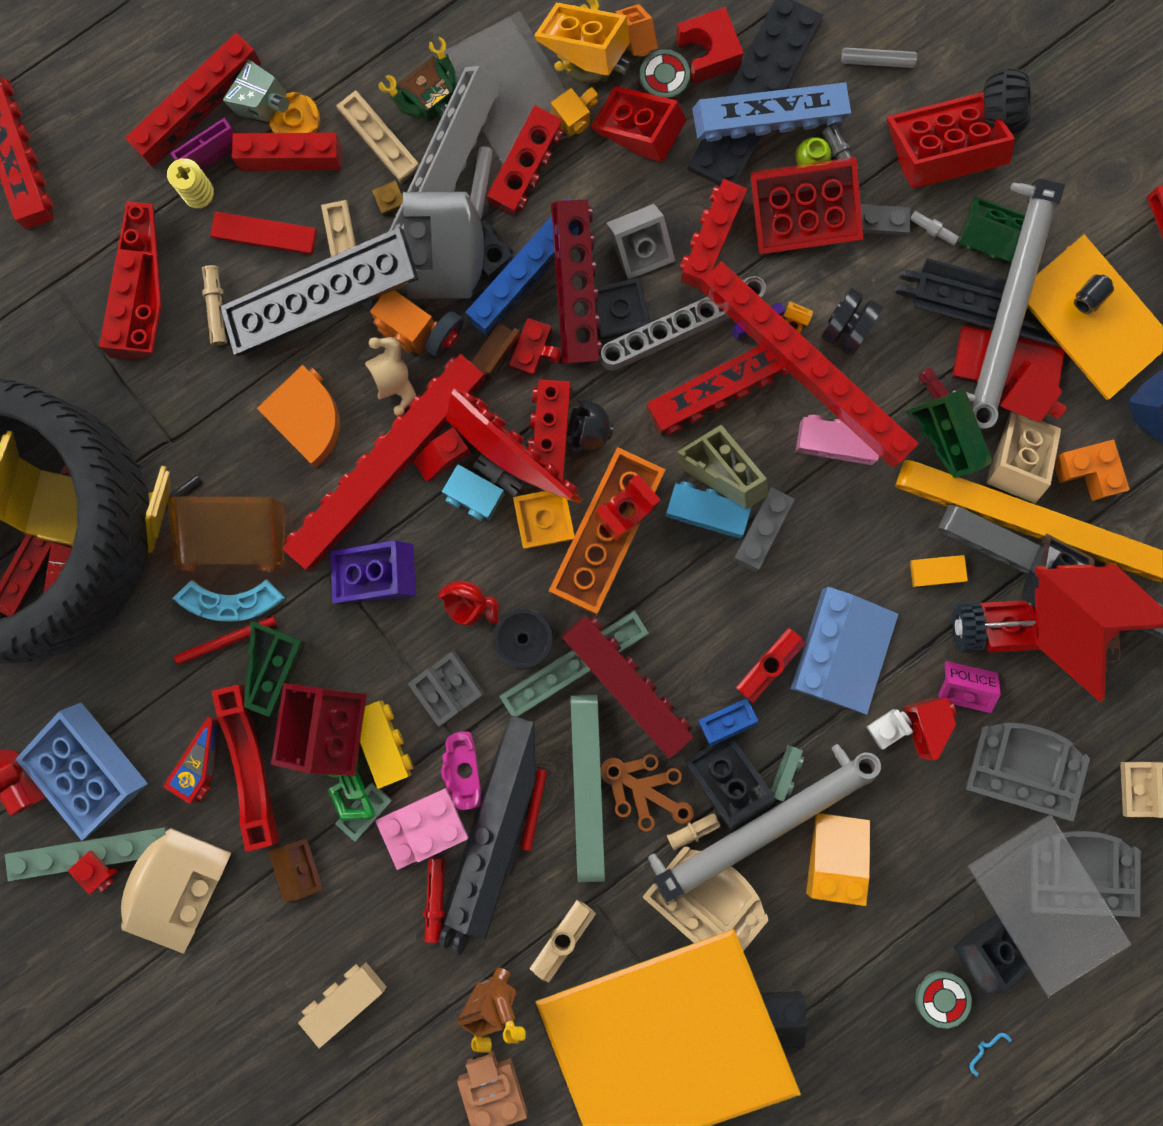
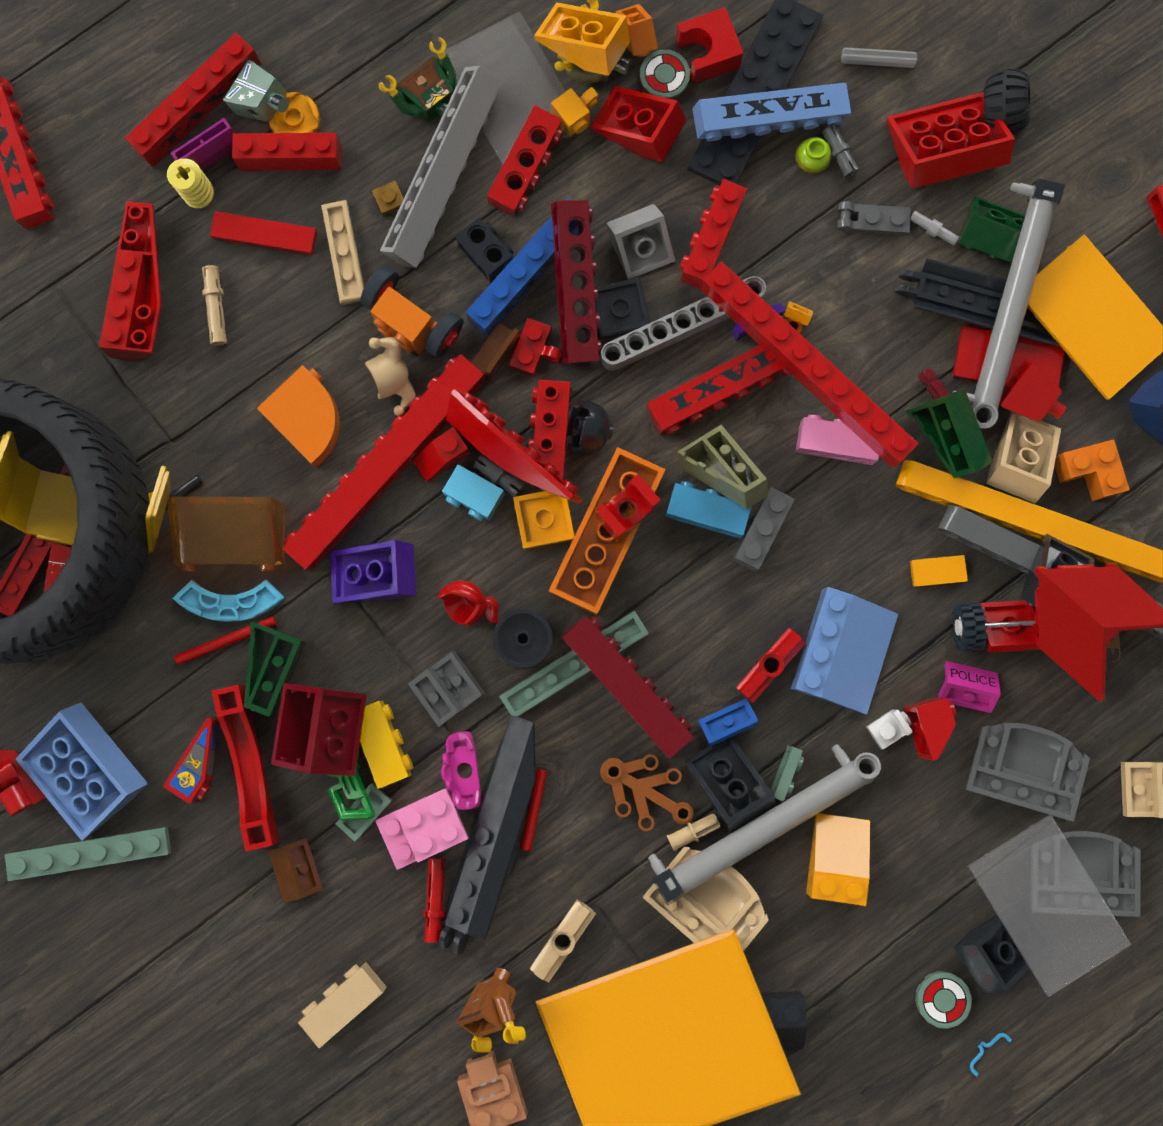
red bracket [68,850,118,895] -> none
tan slope [121,828,231,954] -> none
plate [220,227,419,356] -> none
tan tile [336,90,420,184] -> none
dark grey slope [403,192,484,300] -> none
light grey axle [470,146,493,219] -> none
sand green beam [571,695,605,883] -> none
red slope [751,157,864,254] -> none
black wheel [821,288,883,356] -> none
black brick [1074,274,1114,314] -> none

